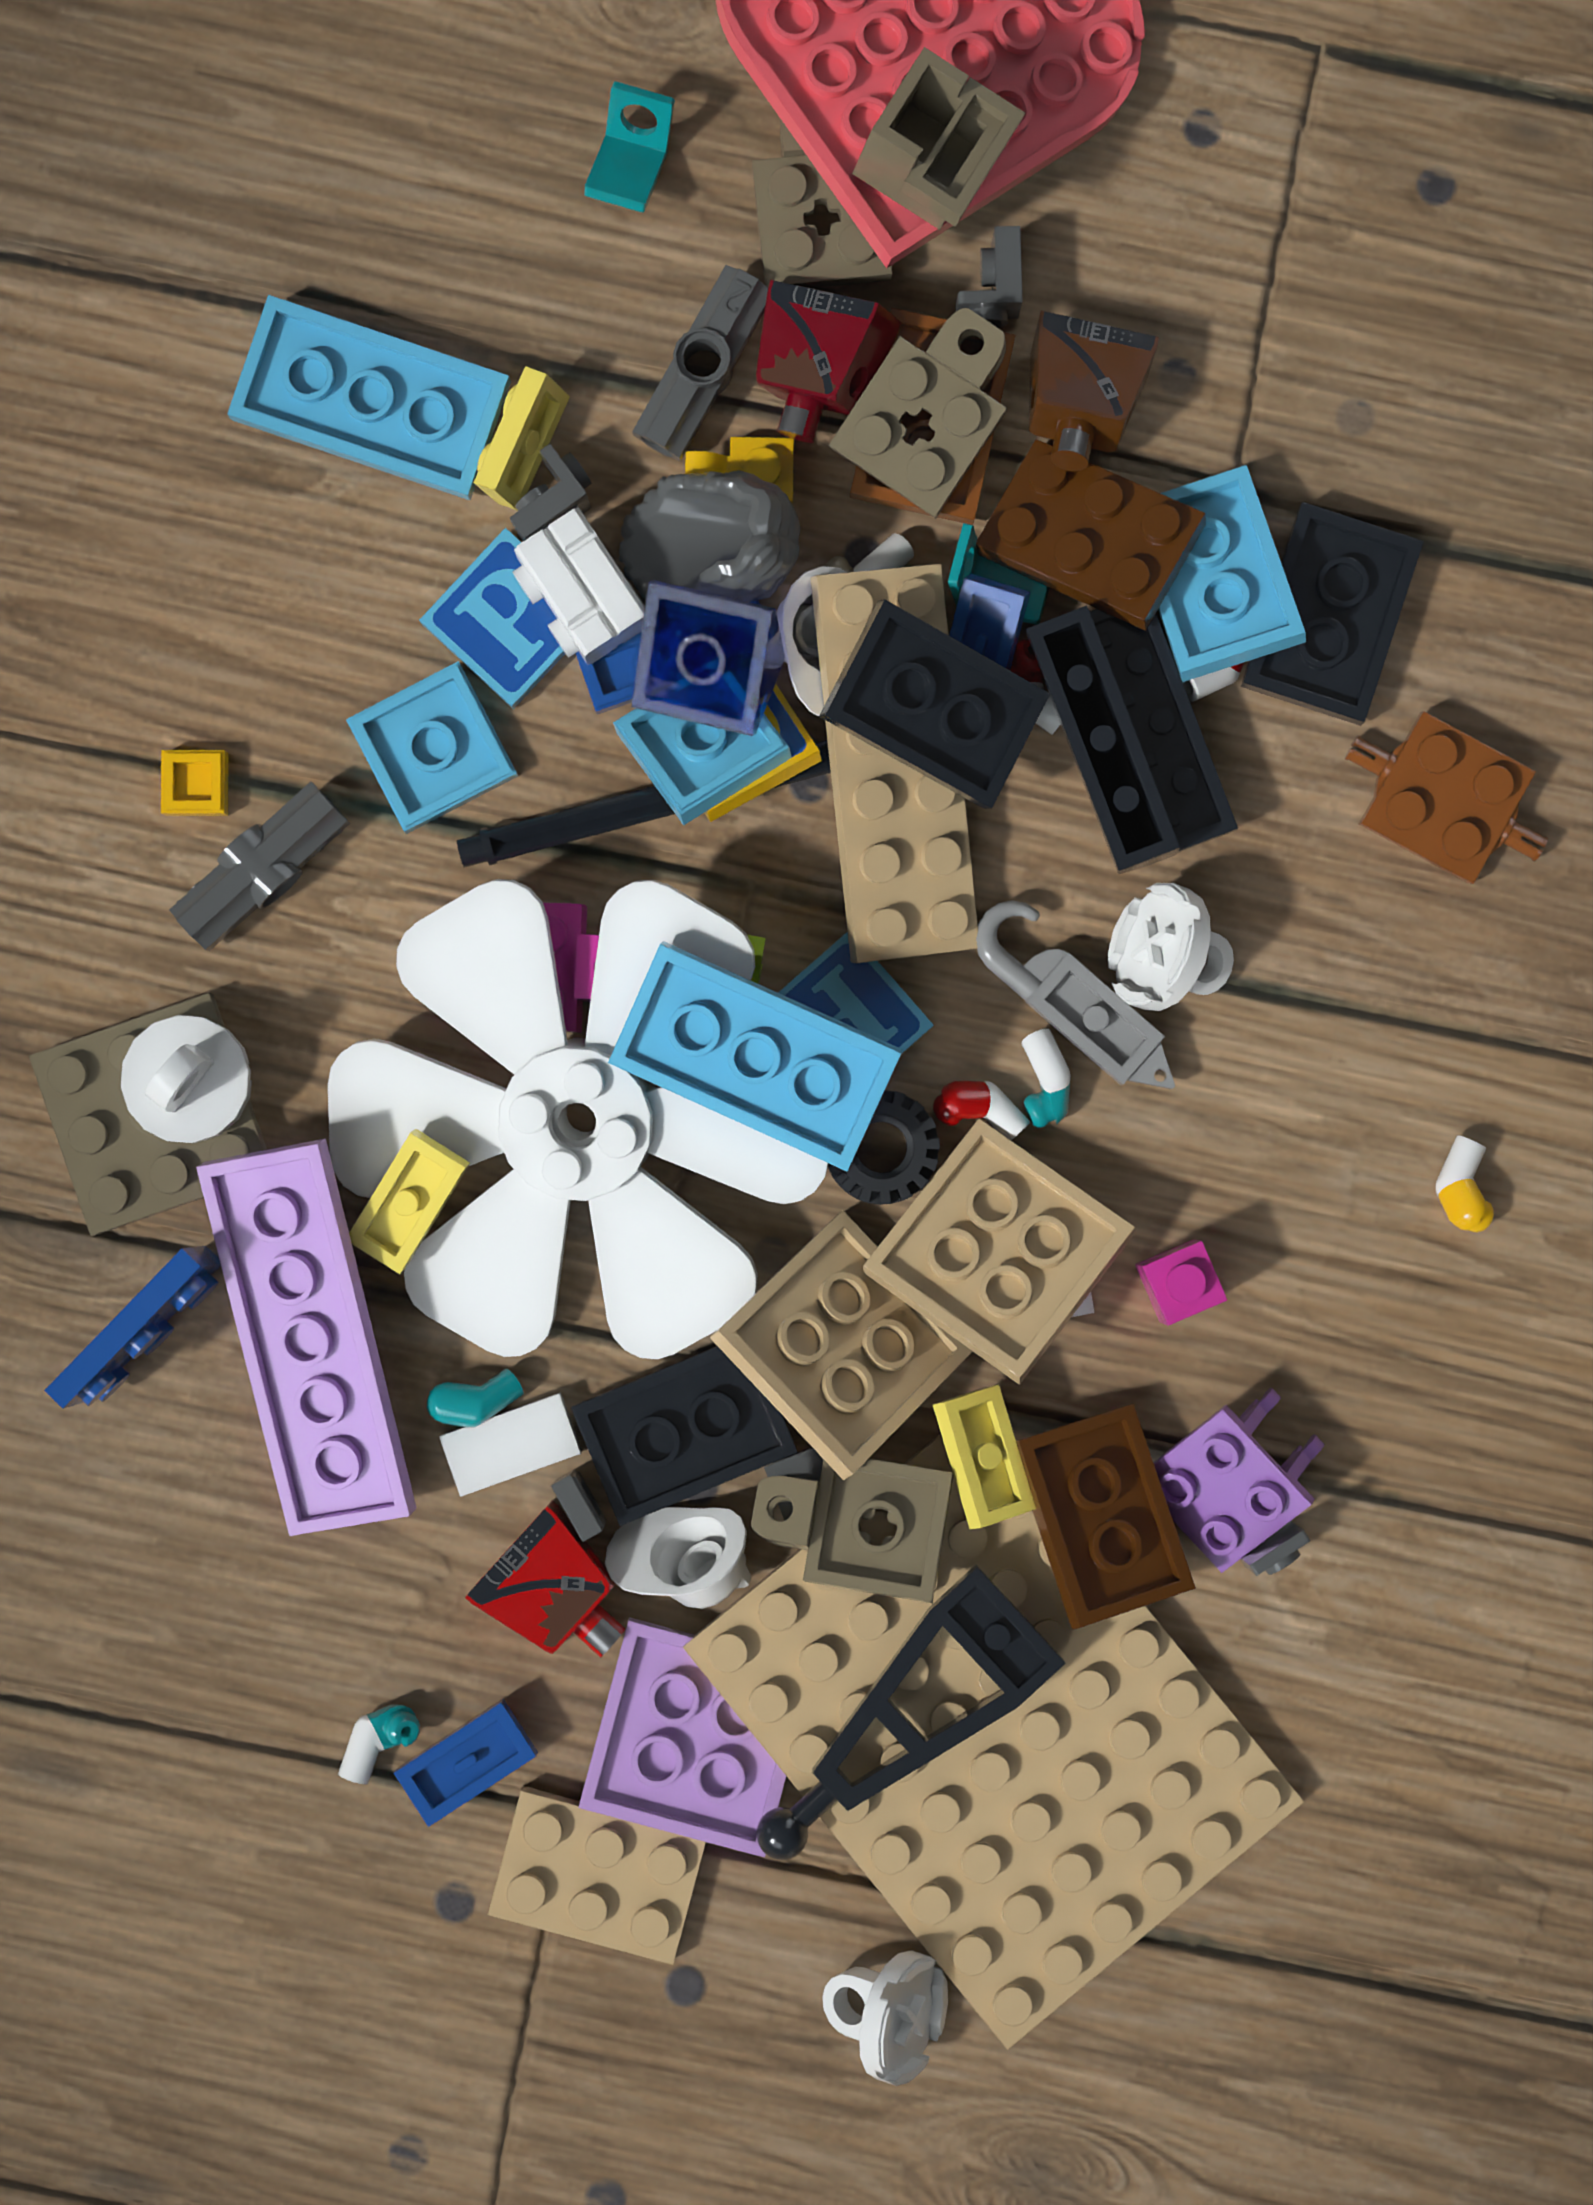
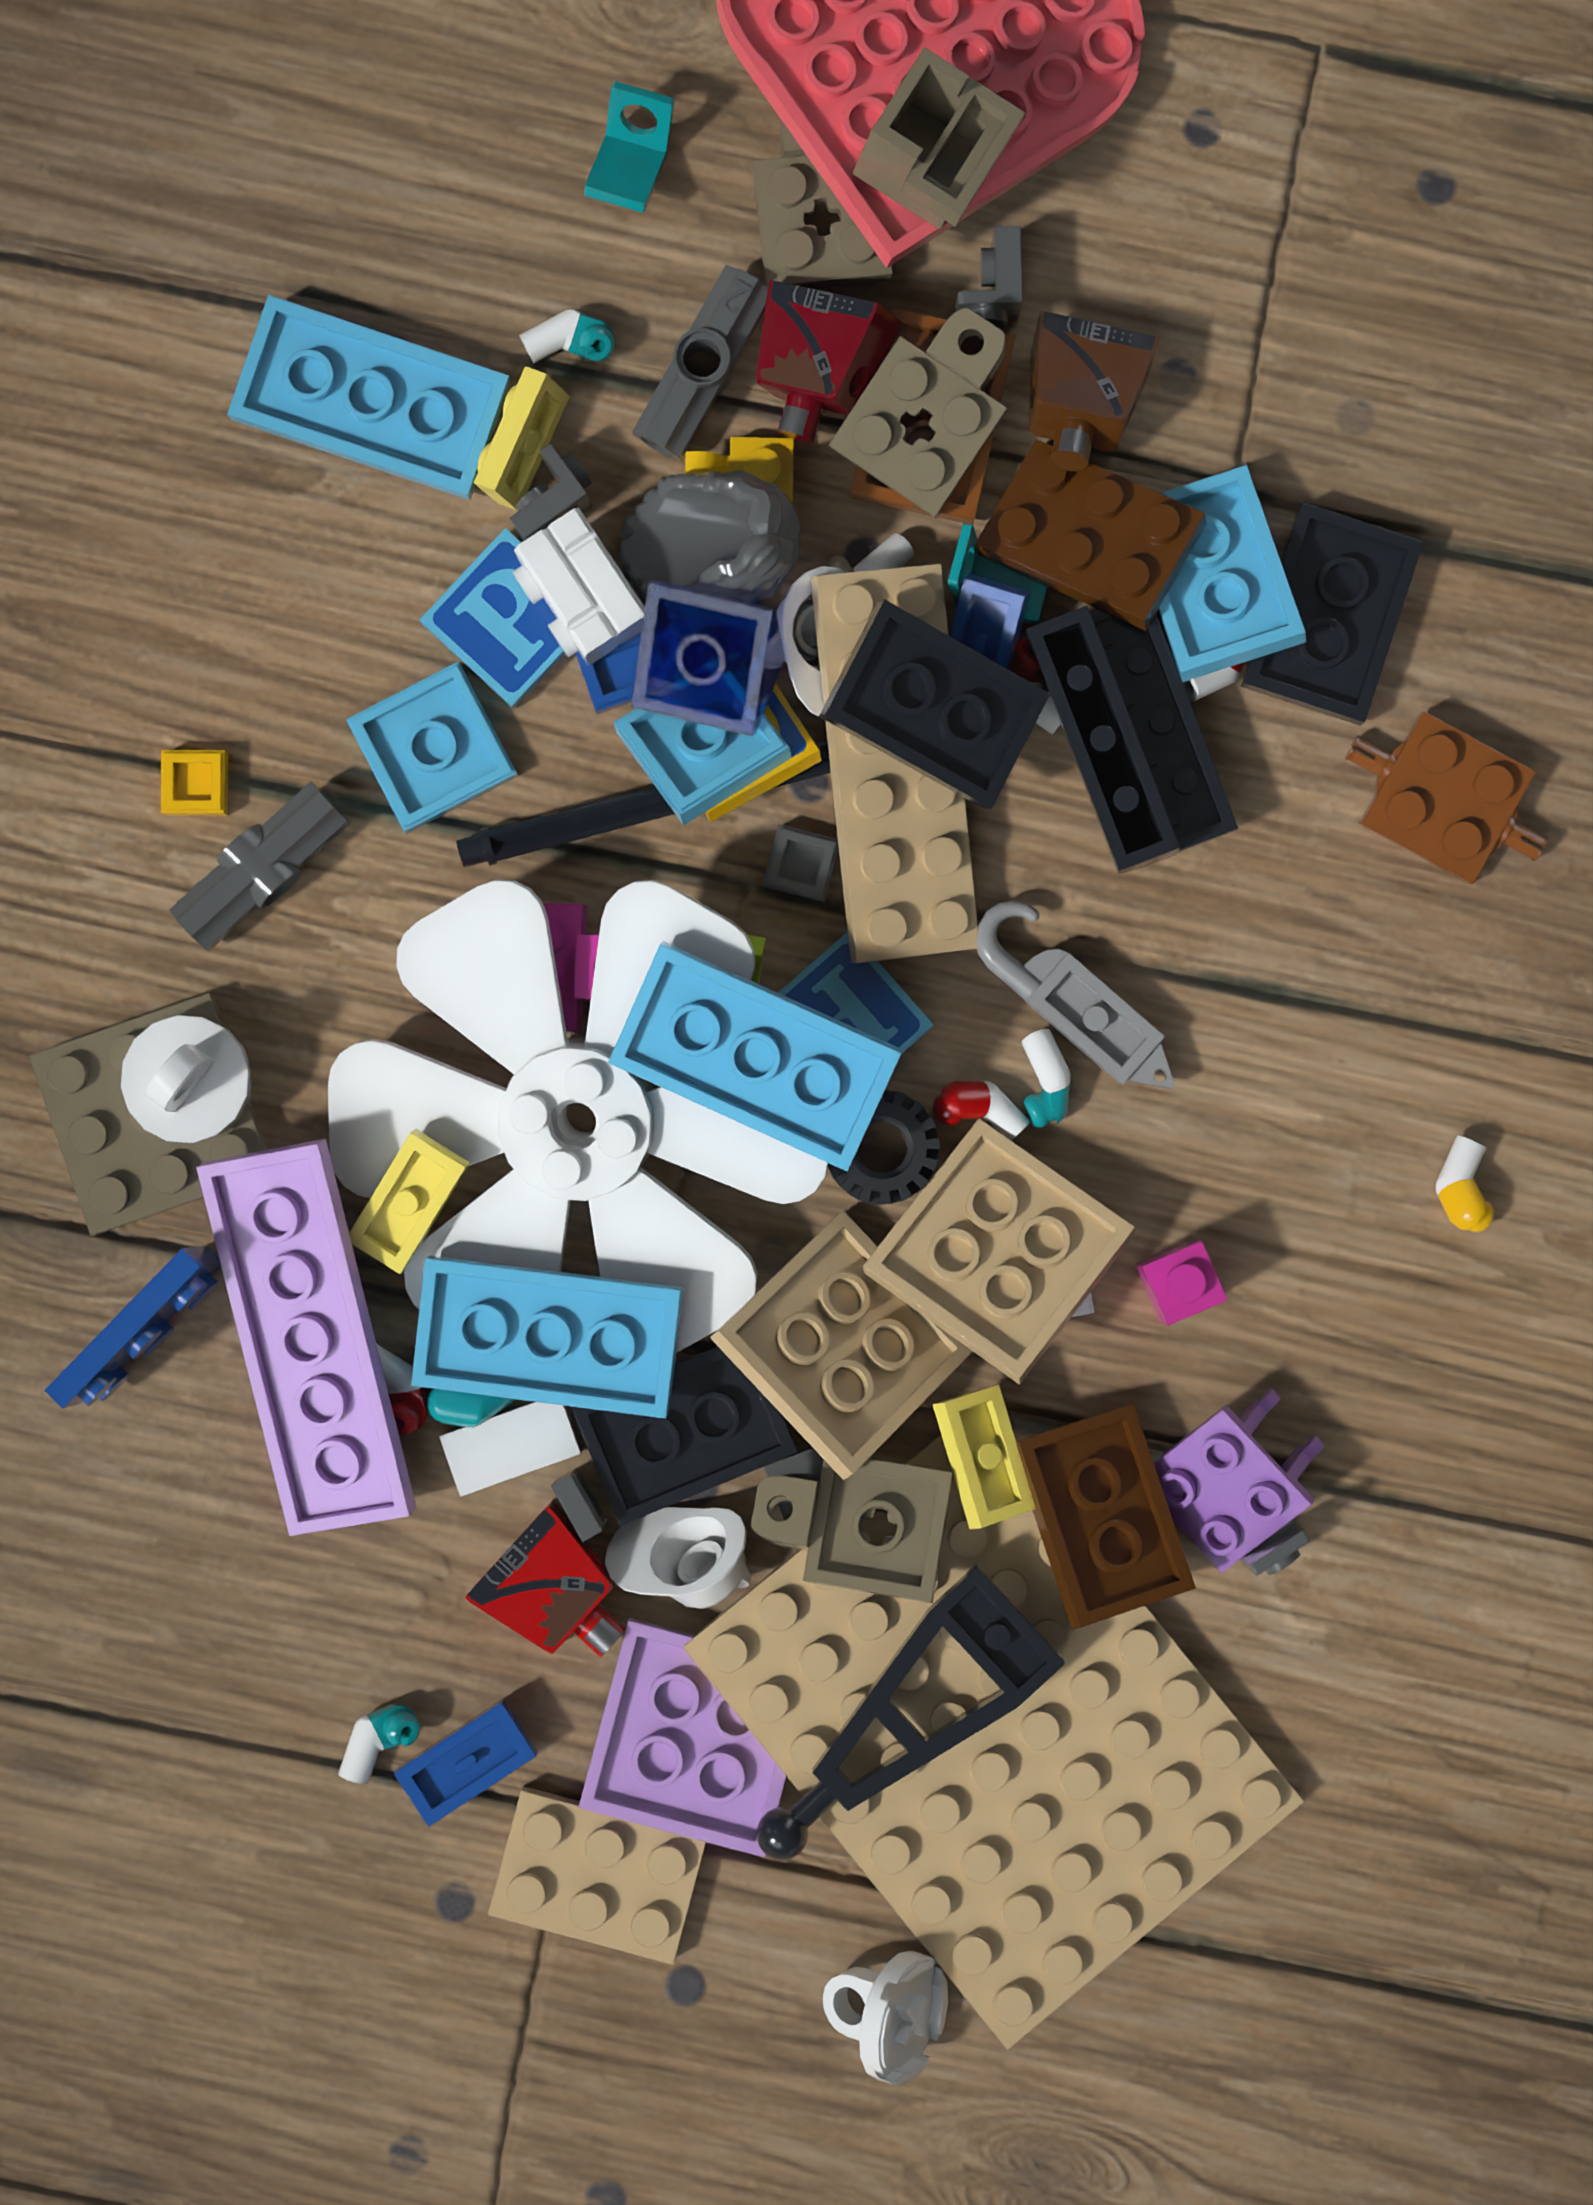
white tile [1108,883,1234,1011] -> none
none -> arm [376,1343,429,1436]
none -> medium azure plate [411,1255,684,1419]
none -> arm [519,309,615,363]
none -> dark grey tile [762,824,839,904]

